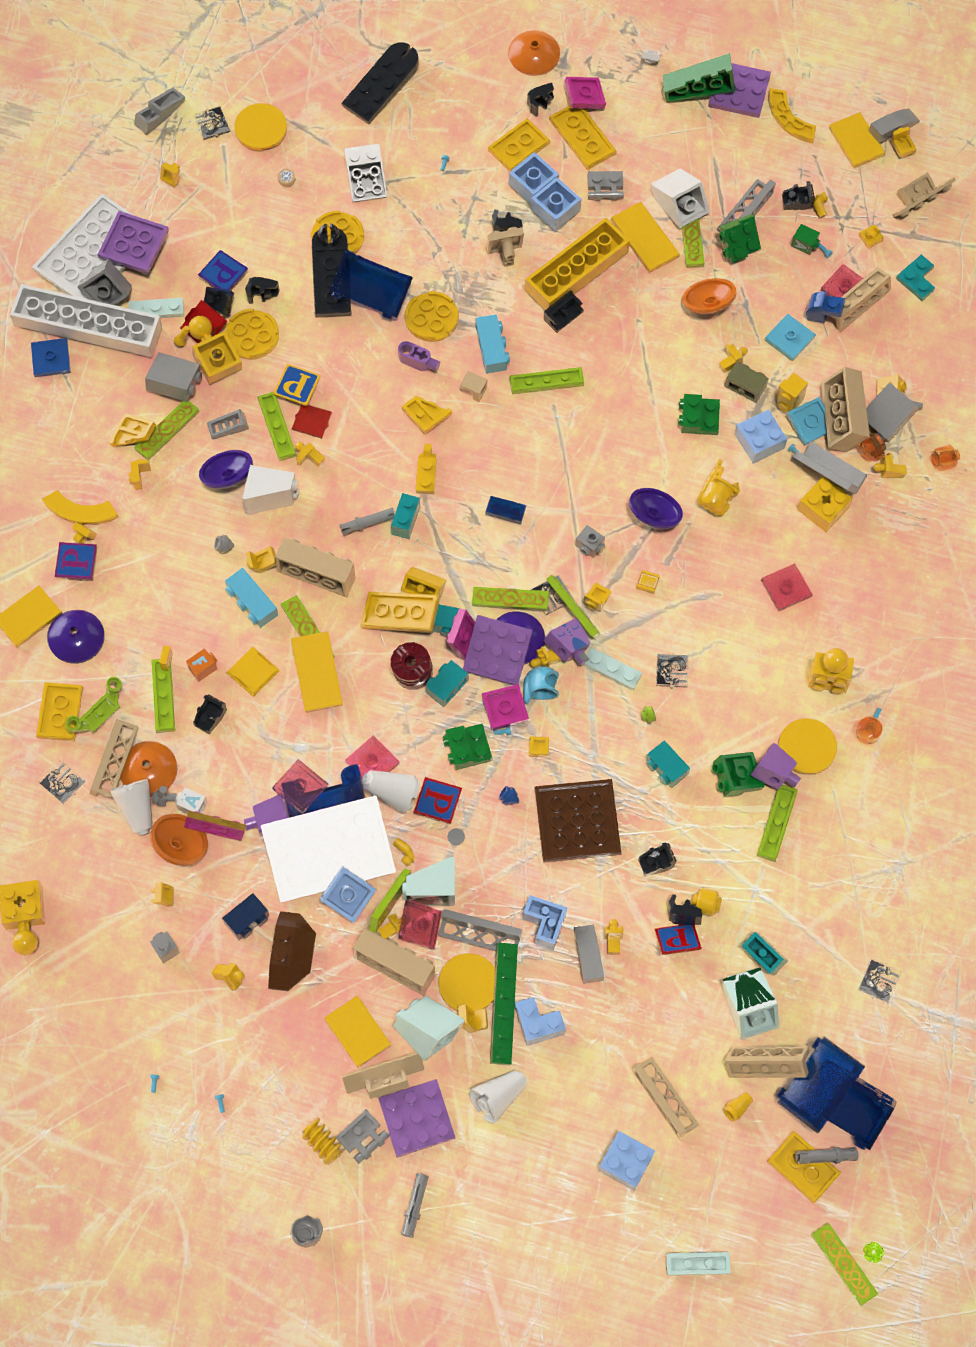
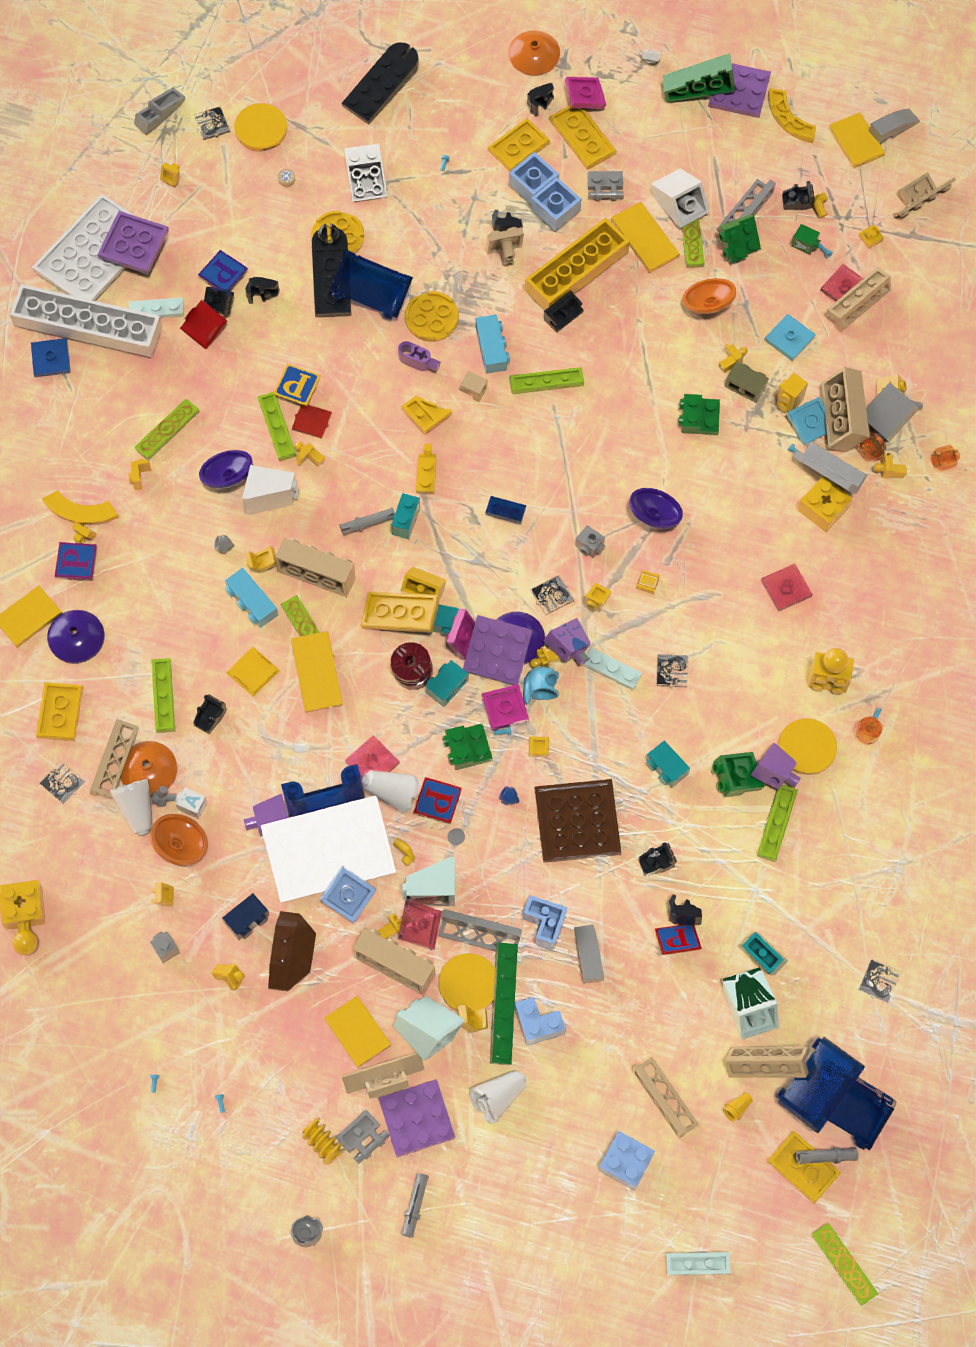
lime plate [65,677,122,734] -> none
light grey slope [77,259,132,305] -> none
yellow wing [108,413,156,447] -> none
light grey brick [145,352,202,402] -> none
yellow tile [159,645,173,671] -> none
yellow piece [174,326,189,347] -> none
dark pink plate [184,810,246,841] -> none
orange brick [186,648,217,682] -> none
yellow brick [189,316,242,385] -> none
light grey slope [207,409,249,439] -> none
yellow tile [225,309,279,360] -> none
clear pink plate [272,759,328,814] -> none
lime tile [369,868,411,933] -> none
lime tile [472,586,549,611] -> none
lime tile [546,575,601,639] -> none
yellow piece [604,919,624,955] -> none
lime plate [641,706,656,724] -> none
yellow head [692,888,722,916] -> none
yellow helmet [698,459,740,516] -> none
light blue brick [735,409,787,464] -> none
blue brick [806,291,845,323] -> none
clear neon green plate [863,1242,884,1263] -> none
yellow bracket [891,127,917,158] -> none
teal plate [896,254,935,301] -> none

